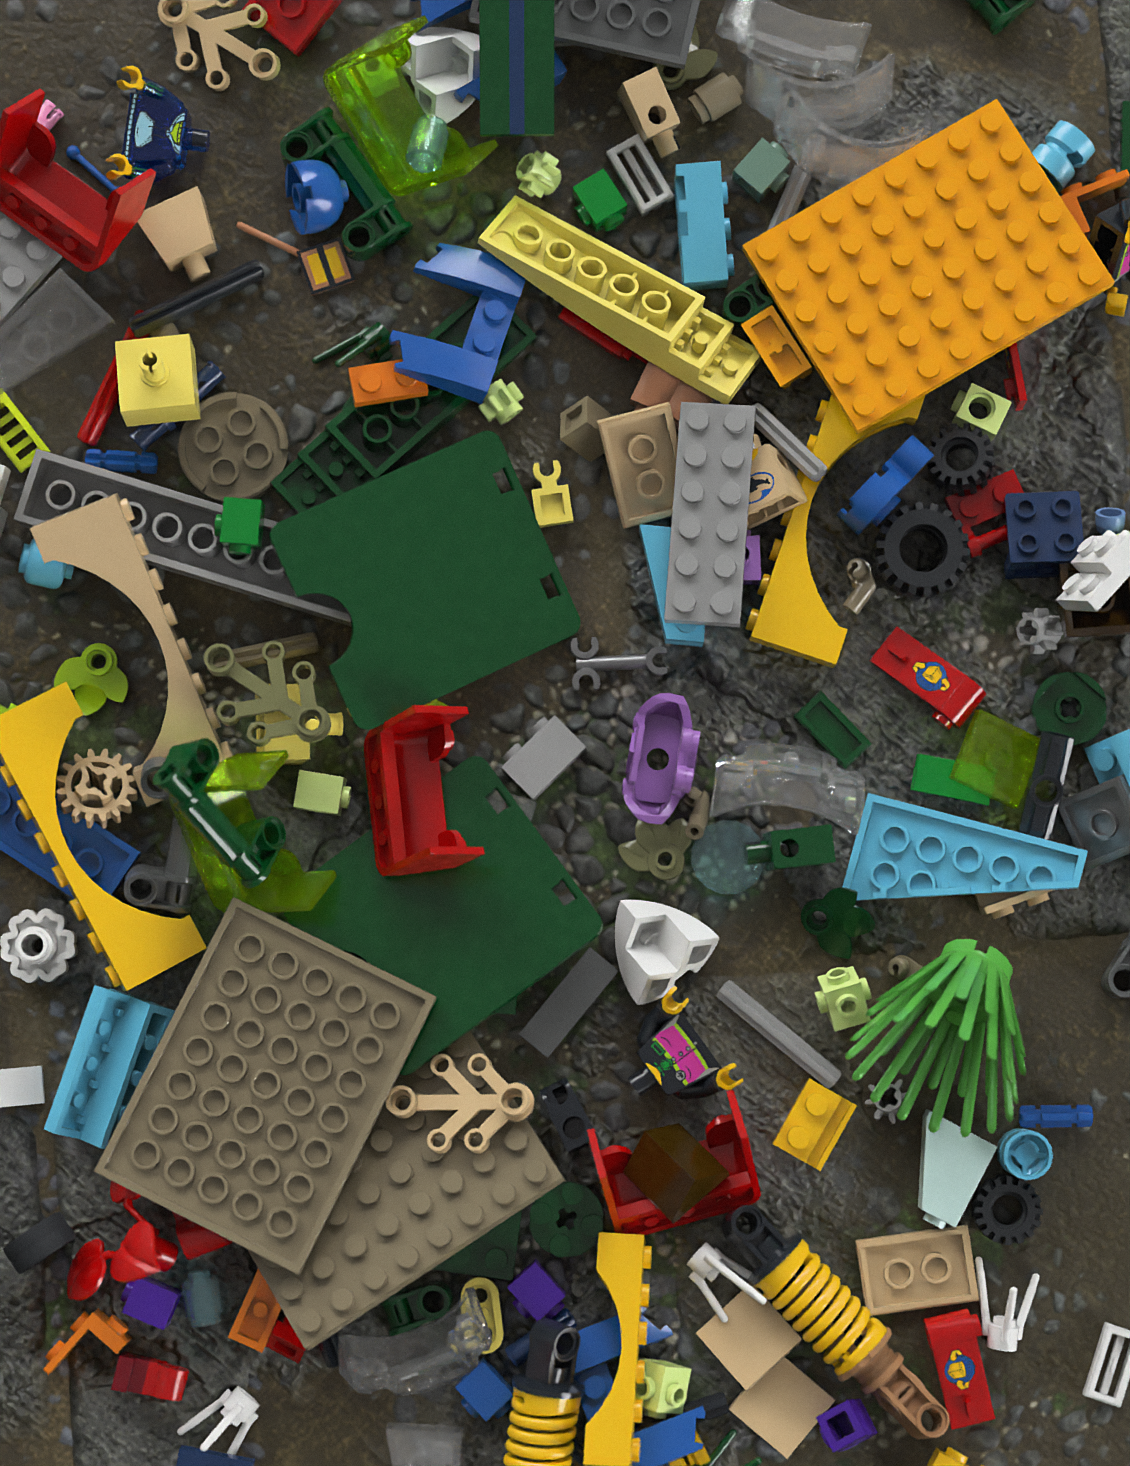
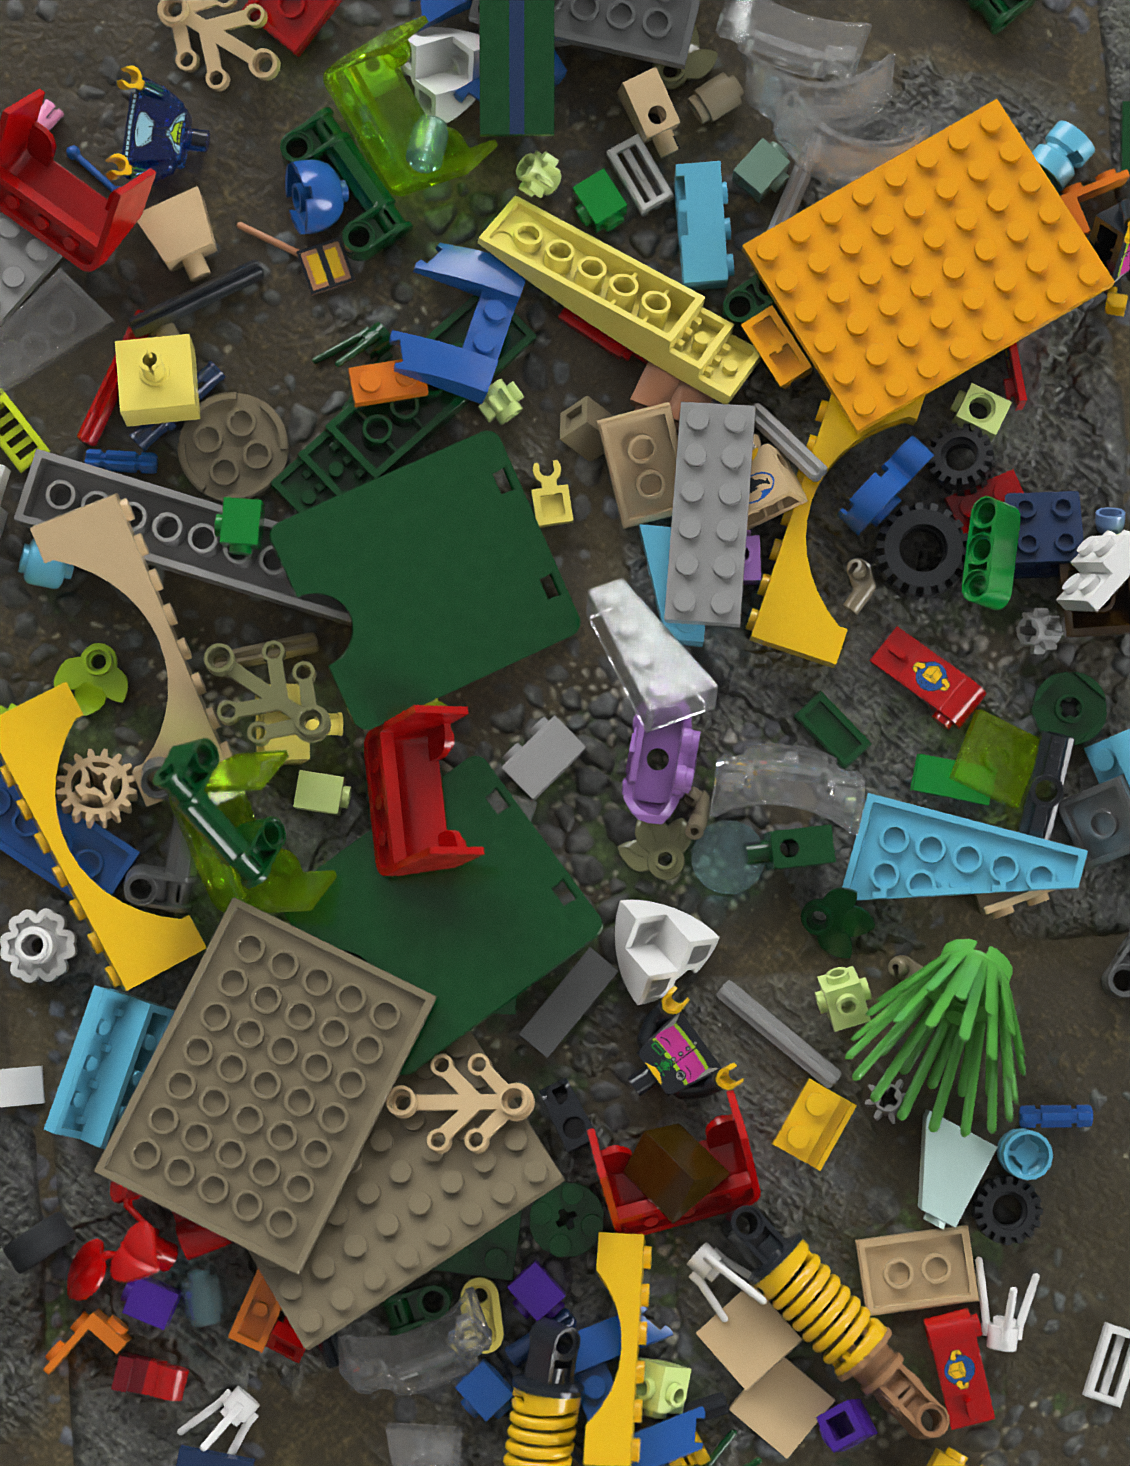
flat silver bar [571,637,668,691] -> none
none -> clear wedge [586,578,718,733]
none -> green beam [962,496,1021,610]

